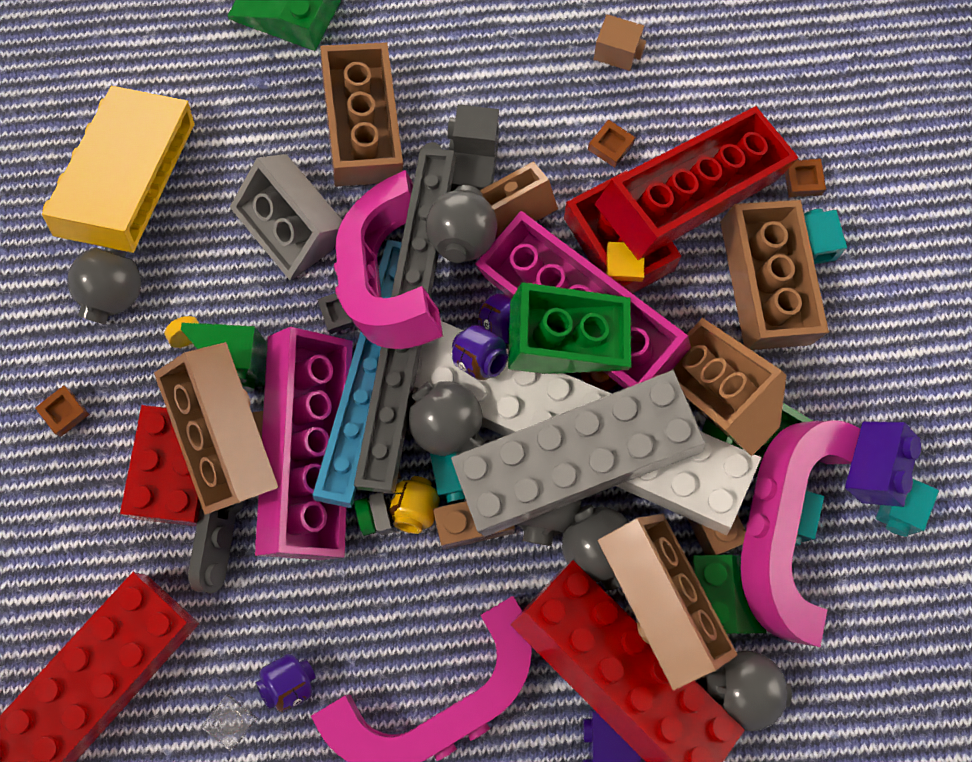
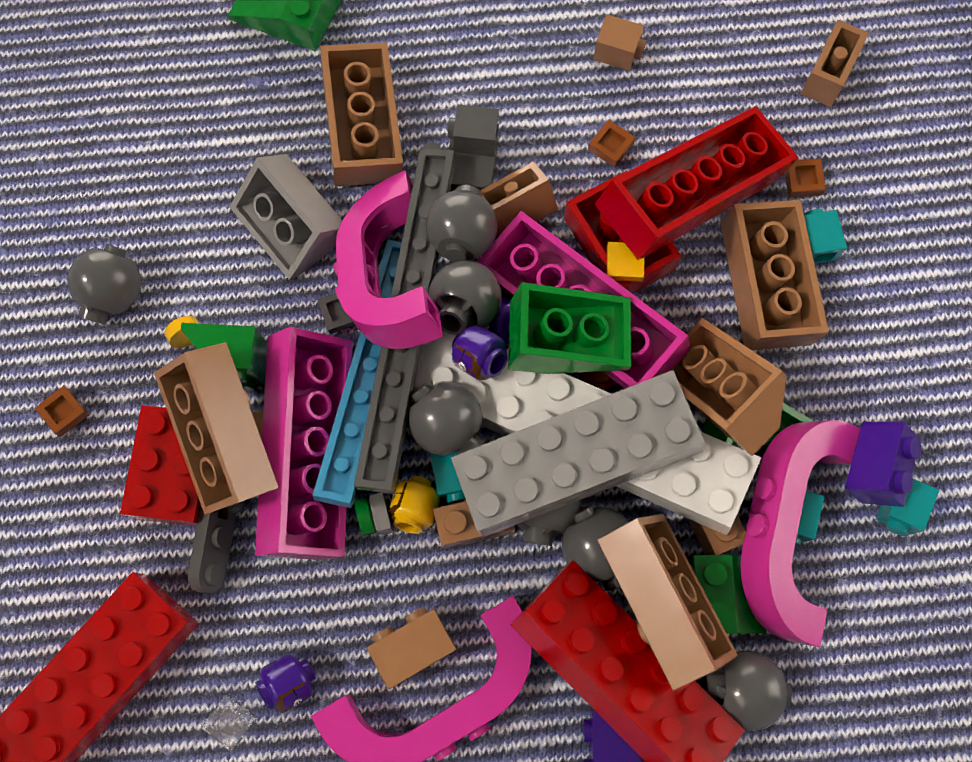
yellow brick [42,86,195,253] -> none
none -> medium nougat brick [367,606,457,690]
none -> dark grey brick [429,260,502,335]
none -> medium nougat brick [800,20,869,107]

